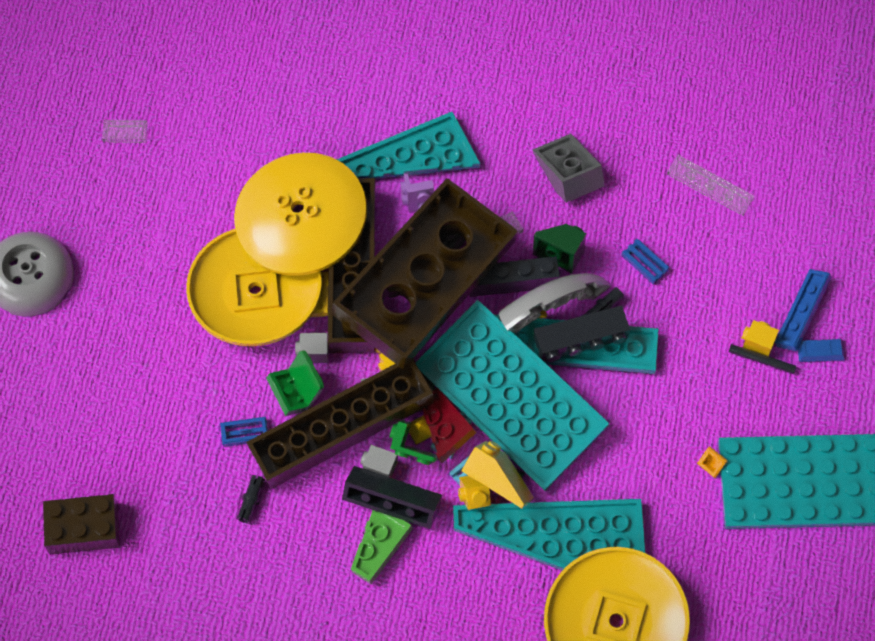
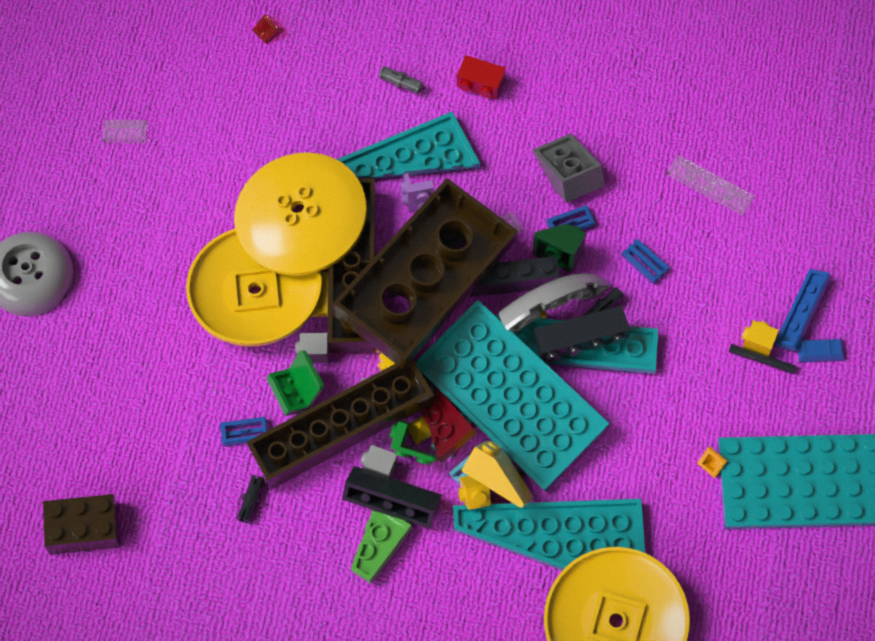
none -> clear red slope [252,14,284,44]
none -> dark grey pin [379,66,423,94]
none -> red brick [457,55,506,99]
none -> blue tile [546,205,596,231]

